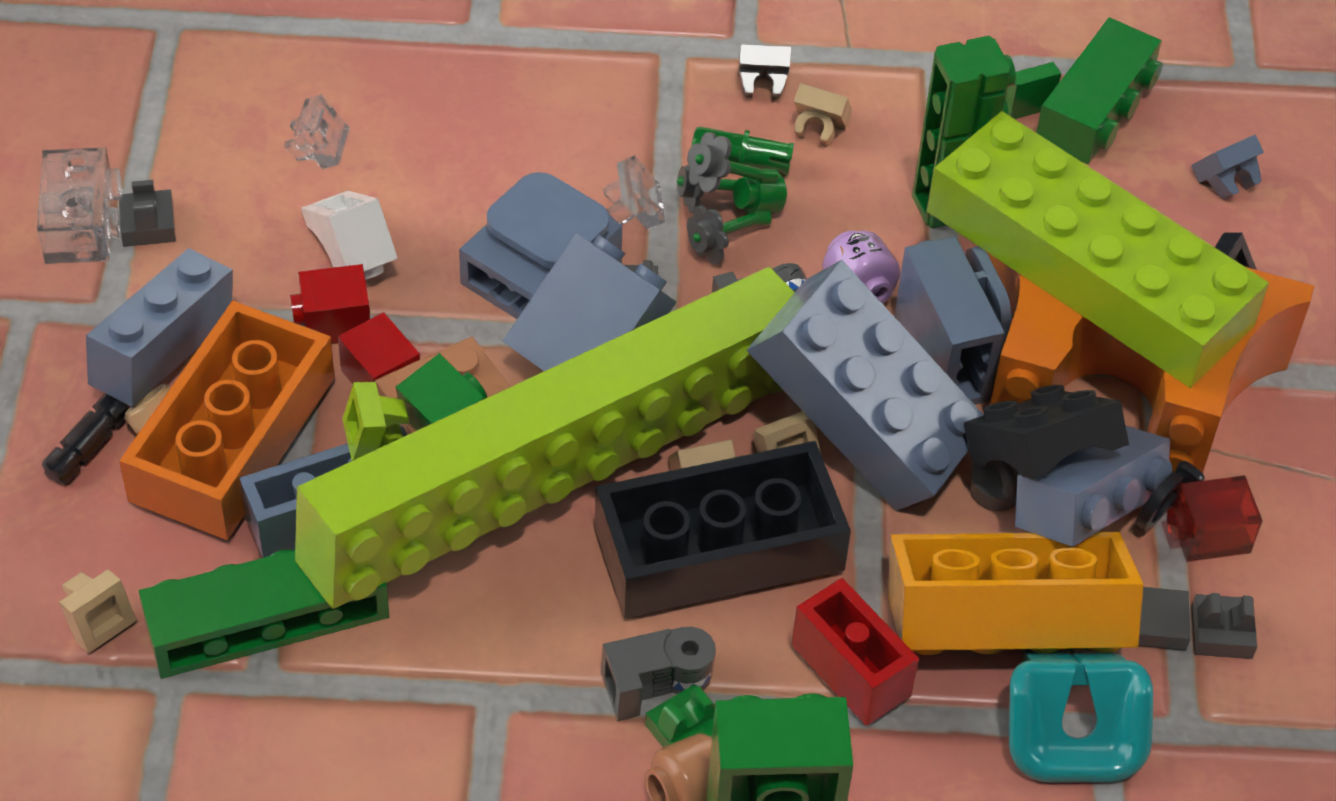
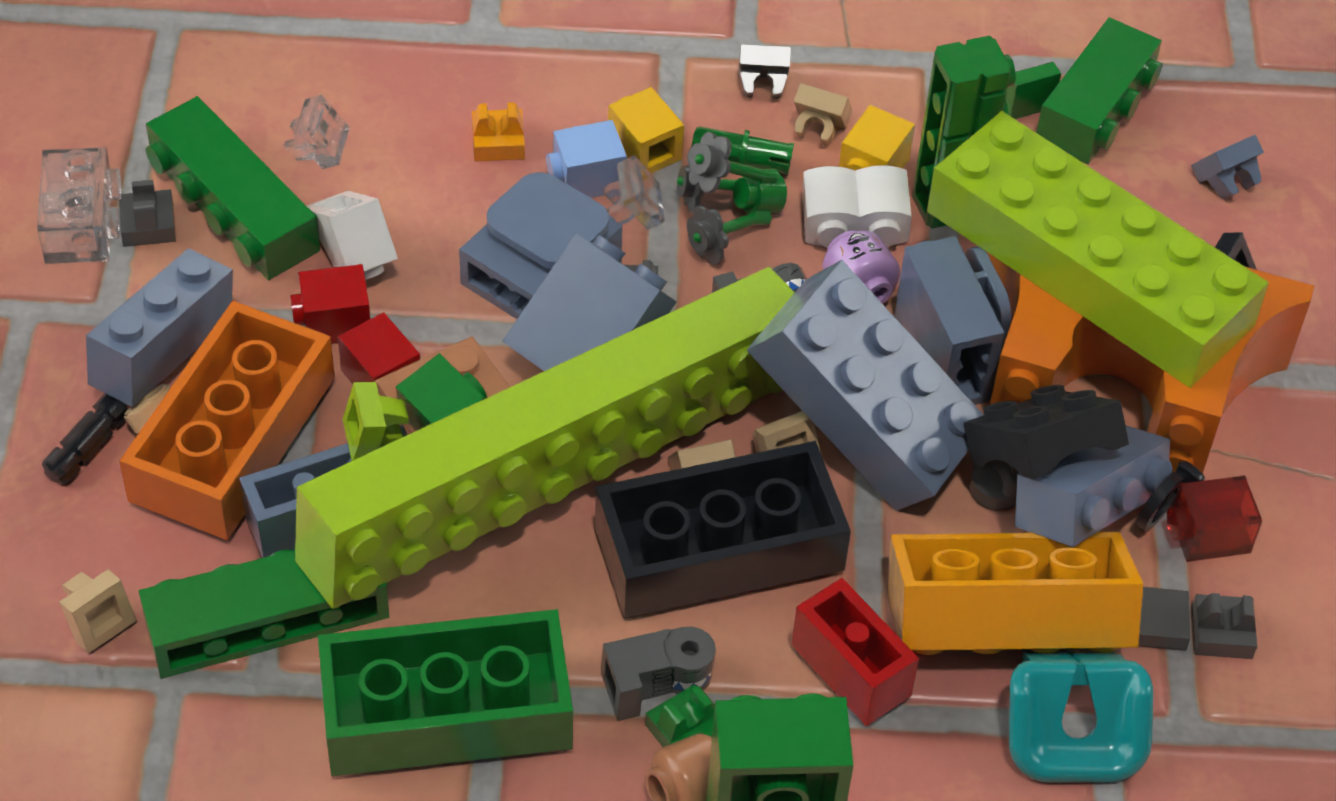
none -> green brick [145,96,320,281]
none -> green brick [318,609,573,776]
none -> light orange tile [472,102,525,161]
none -> light blue brick [546,120,627,198]
none -> yellow brick [608,87,684,179]
none -> white brick [802,166,912,248]
none -> yellow brick [839,105,915,171]

